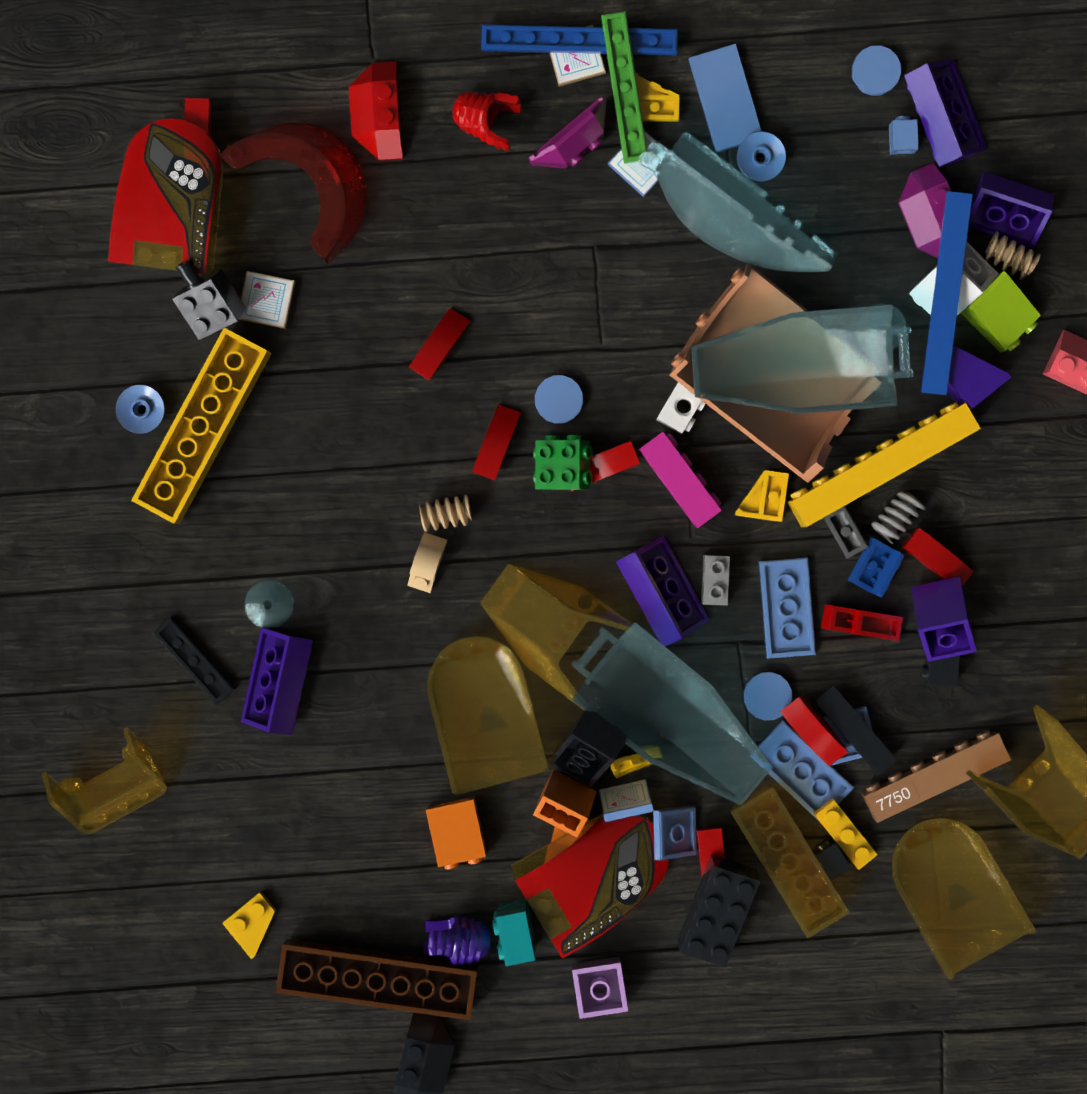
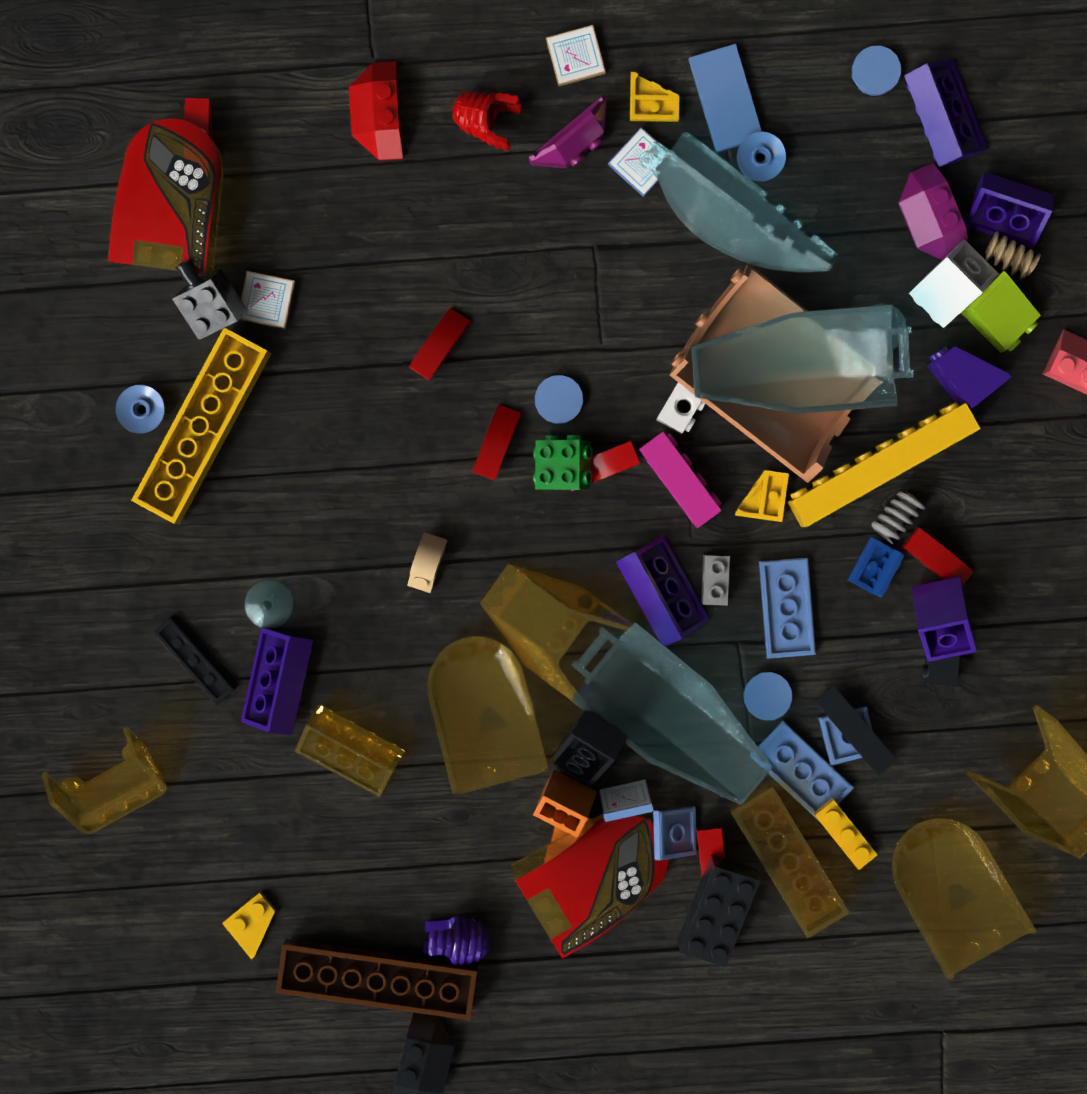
clear red windscreen [219,123,367,265] -> none
tan piece [419,495,472,532] -> none
orange brick [426,796,487,869] -> none
blue tile [481,25,678,56] -> none
teal brick [492,898,536,966] -> none
lavender brick [572,957,628,1019] -> none
bright green tile [601,11,648,164] -> none
yellow wing [610,747,661,778] -> none
red slope [780,694,849,766] -> none
black brick [812,840,851,881] -> none
red slope [821,604,903,641] -> none
dark grey slope [824,506,868,559] -> none
medium nougat brick [862,730,1011,823] -> none
medium blue brick [889,116,918,155] -> none
blue tile [921,191,972,395] -> none
none -> clear yellow slope [295,705,404,797]

